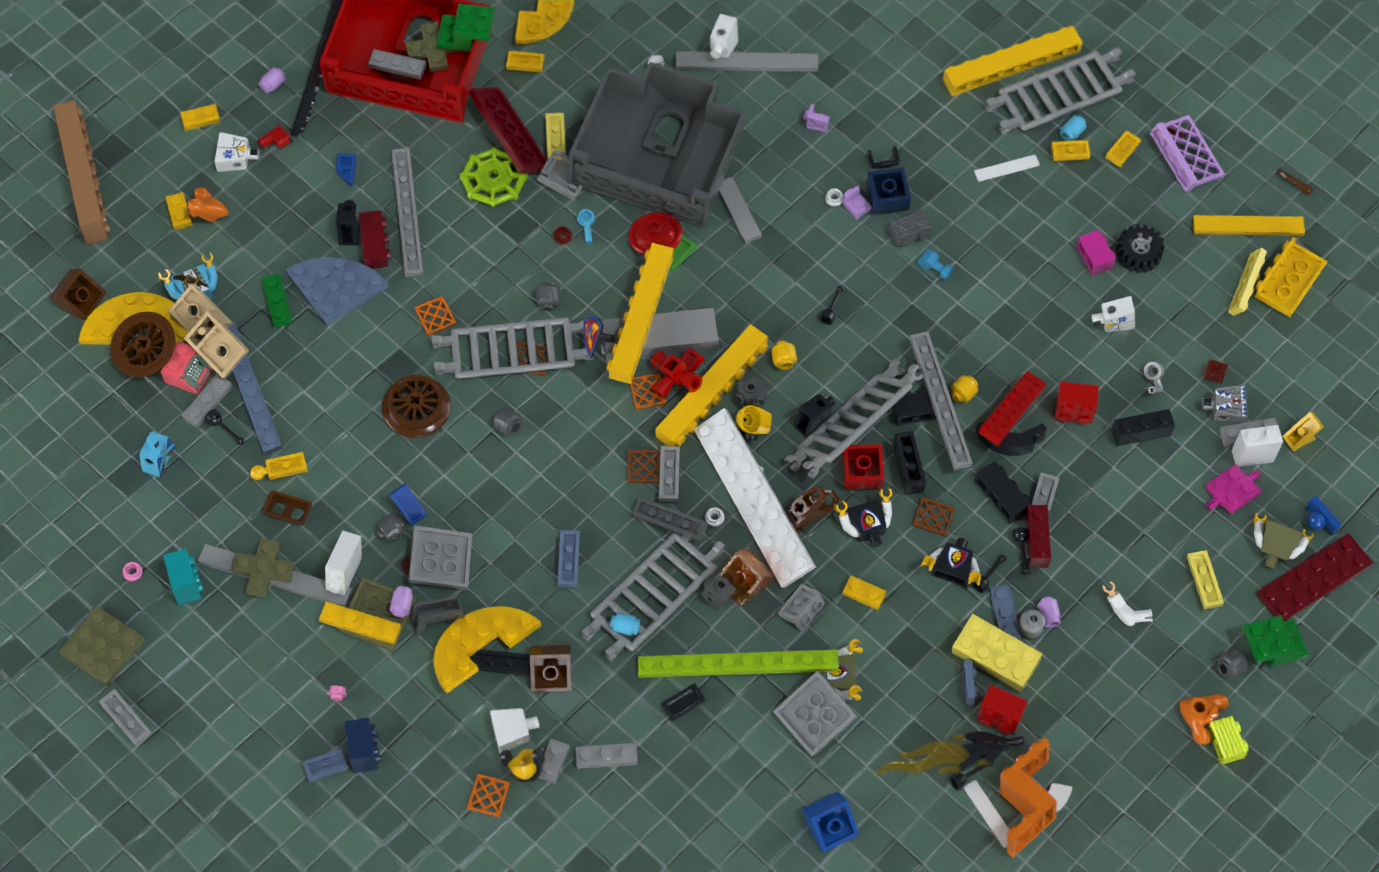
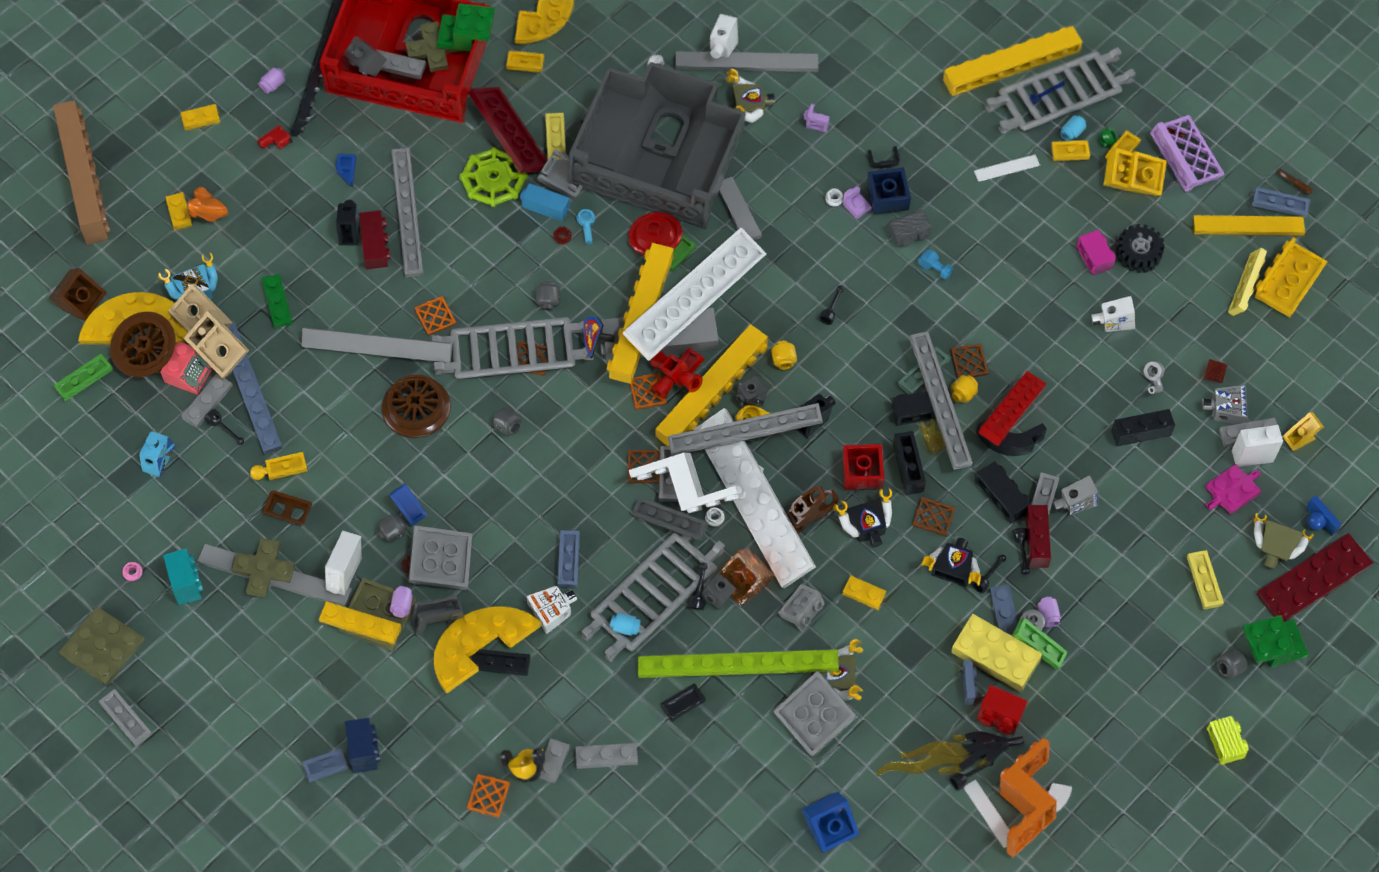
white torso [215,133,259,172] -> none
sand blue plate [285,257,389,326] -> none
bright pink plate [327,686,347,701] -> none
white torso [490,708,540,753] -> none
reddish brown slope [530,645,571,692] -> none
light grey bar [785,358,924,478] -> none
red brick [1054,382,1099,424] -> none
white arm [1102,581,1153,626] -> none
orange head [1179,693,1229,745] -> none
none -> bright green plate [53,354,113,402]
none -> light grey tile [301,327,452,363]
none -> dark grey brick [344,36,387,77]
none -> dark azure brick [520,183,570,222]
none -> white torso [527,586,577,634]
none -> white plate [622,228,766,361]
none -> white bracket [629,453,743,513]
none -> light grey tile [668,403,823,456]
none -> black hinge [688,562,708,610]
none -> torso [726,69,775,123]
none -> clear yellow plate [921,419,946,454]
none -> dark orange window [951,344,989,378]
none -> bright green plate [1013,618,1067,669]
none -> clear blue piece [1029,81,1065,105]
none -> light grey torso [1053,475,1098,515]
none -> green tile [1099,127,1118,147]
none -> yellow slope [1104,148,1167,196]
none -> sand blue plate [1252,187,1310,218]

